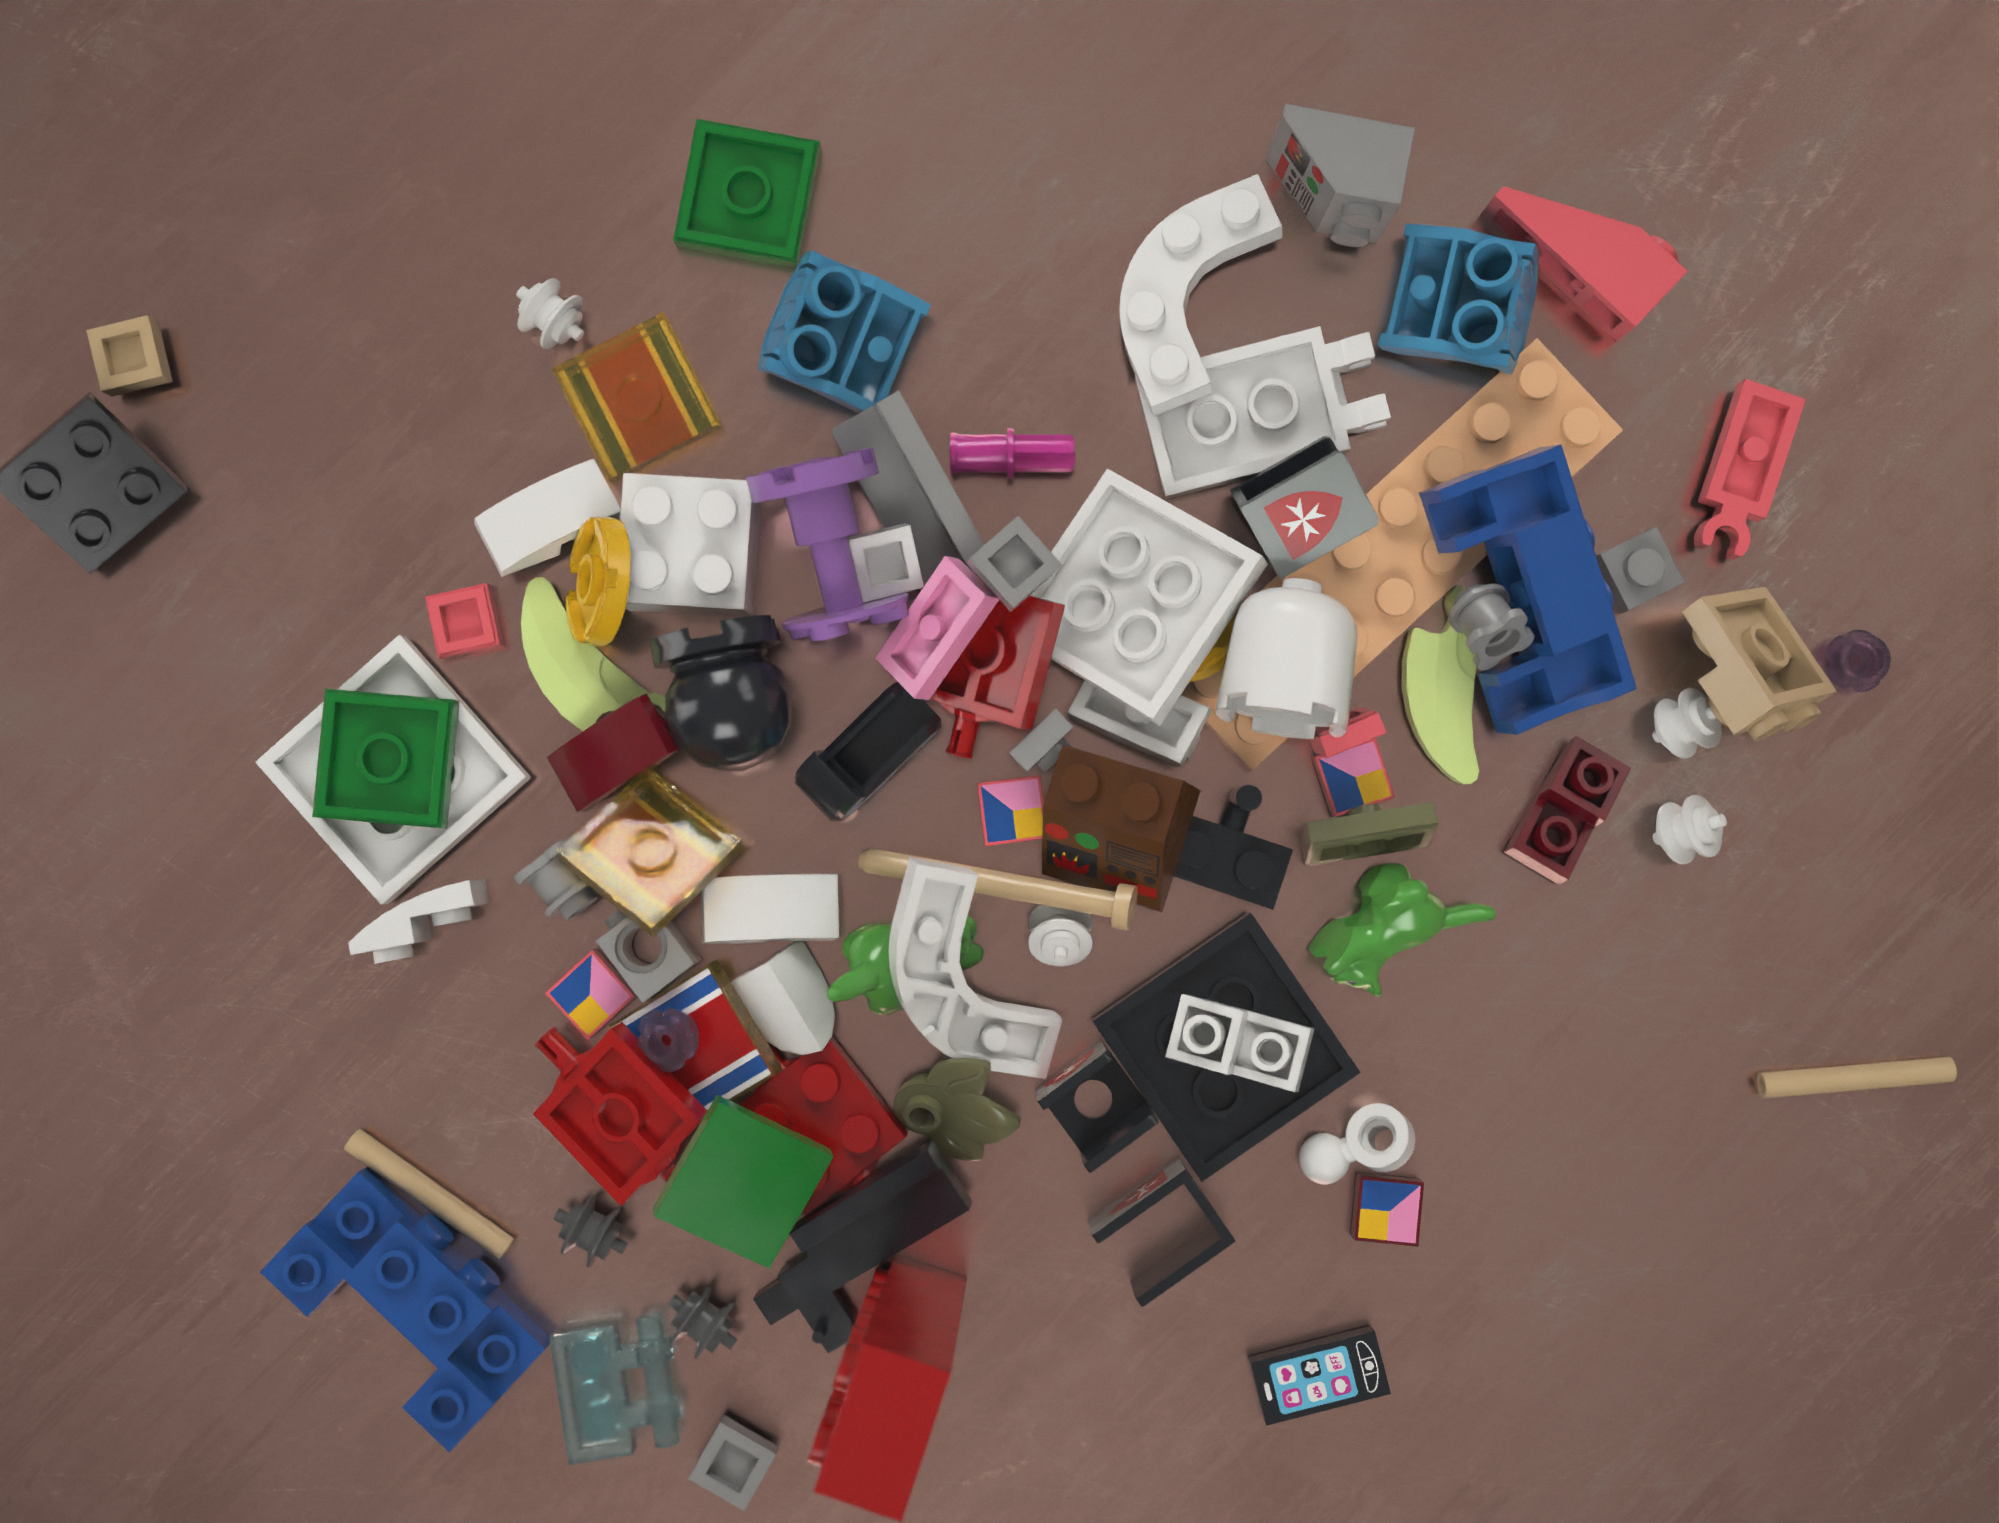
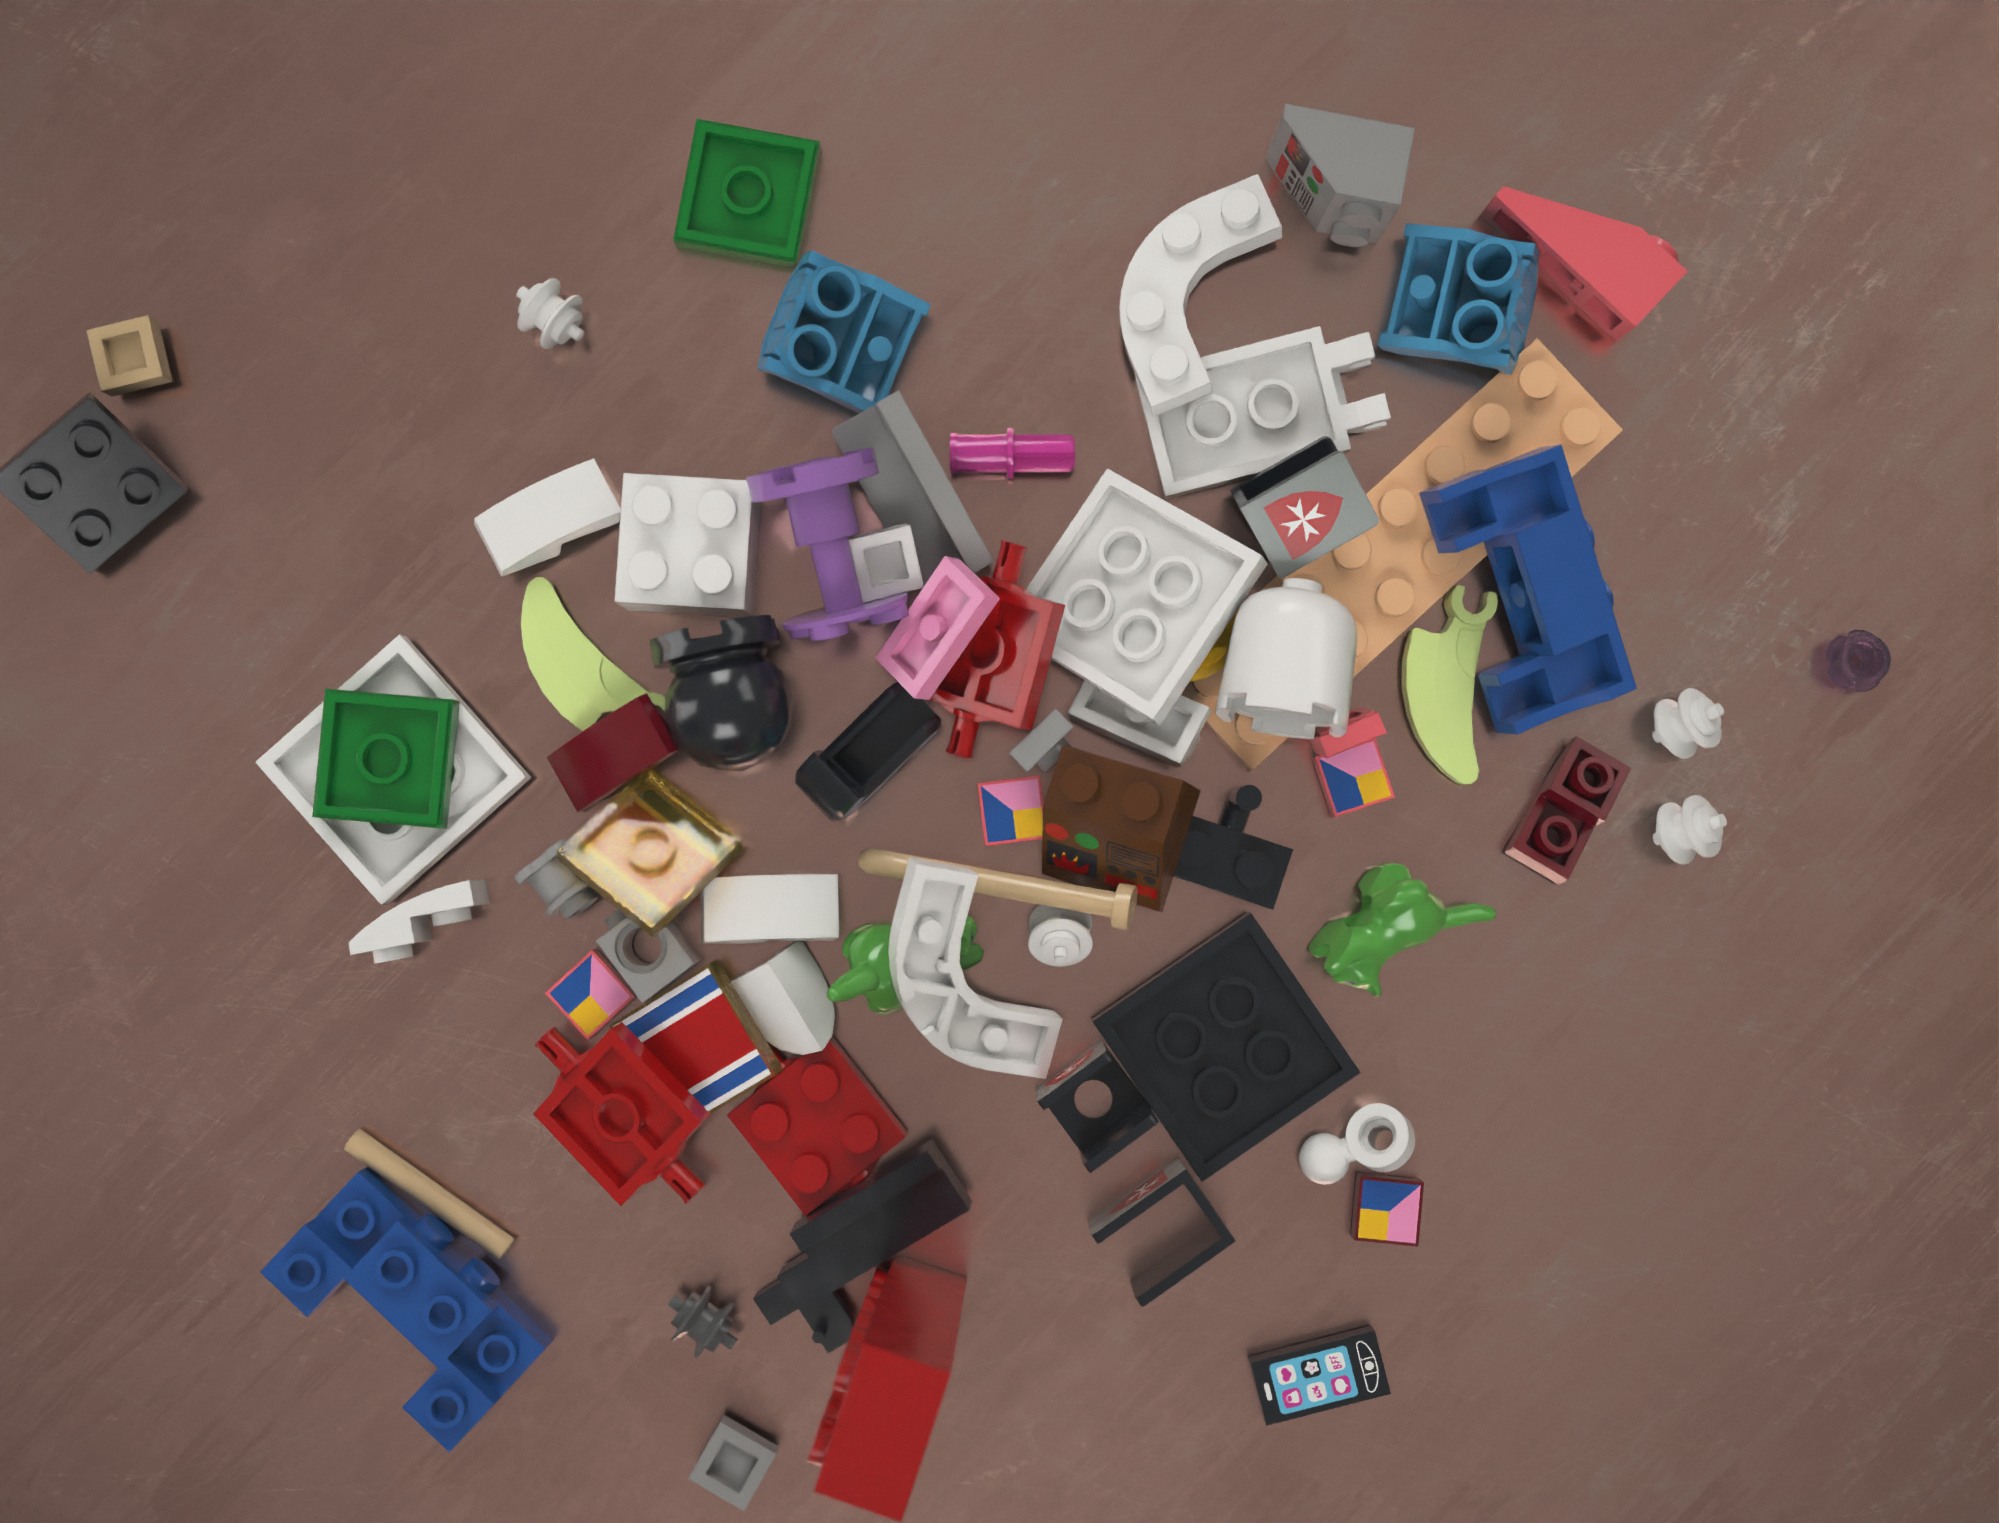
coral tile [425,583,505,660] -> none
clear light blue plate [549,1312,683,1465] -> none
clear yellow tile [551,312,723,483] -> none
dark grey wheel [553,1195,628,1268] -> none
yellow tile [566,516,631,647] -> none
clear purple plate [637,1008,699,1072] -> none
green tile [652,1095,834,1269] -> none
olive plate [893,1058,1021,1161] -> none
light grey plate [967,516,1062,612] -> none
white slope [1165,994,1315,1092] -> none
olive plate [1301,802,1439,866] -> none
light grey brick [1449,583,1535,670] -> none
light grey plate [1596,526,1685,613] -> none
tan plate [1682,587,1837,742] -> none
coral plate [1694,379,1806,560] -> none
tan piece [1756,1057,1957,1098] -> none

